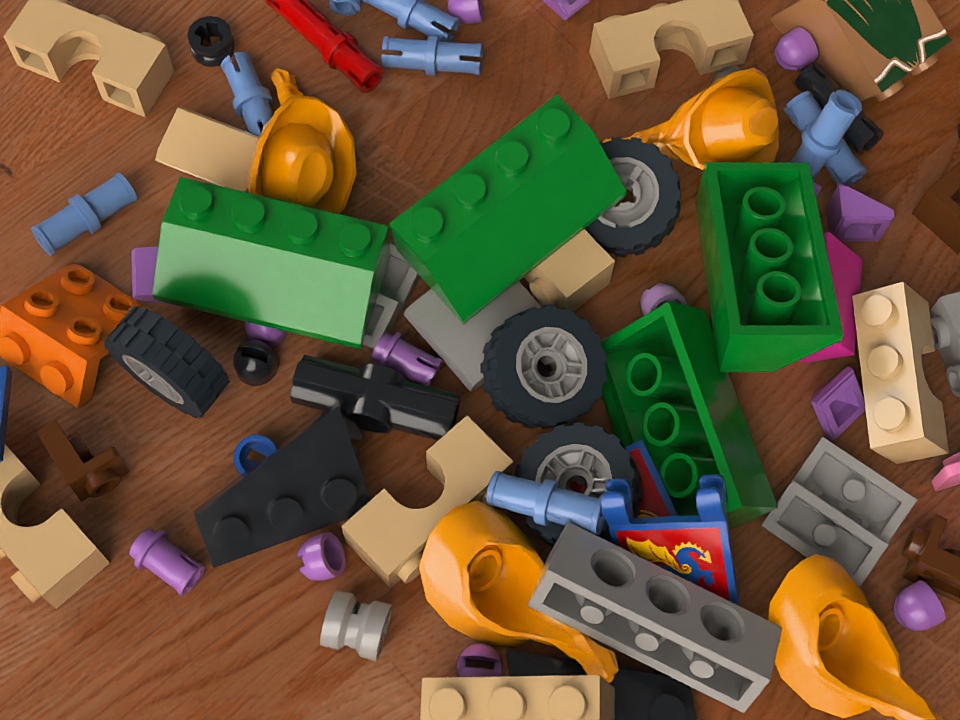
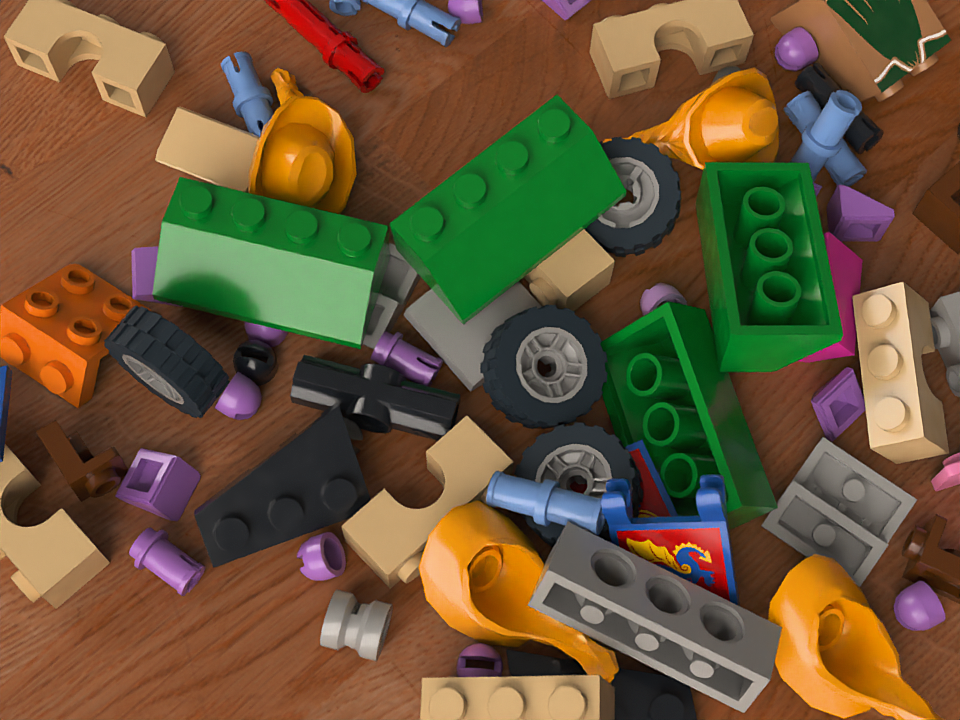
medium blue pin [31,172,137,256] -> none
black bush [187,16,235,67] -> none
blue hinge [234,435,279,474] -> none
medium blue pin [382,35,483,76] -> none
none -> medium lavender slope [115,448,201,521]
none -> medium lavender hinge [215,372,262,420]

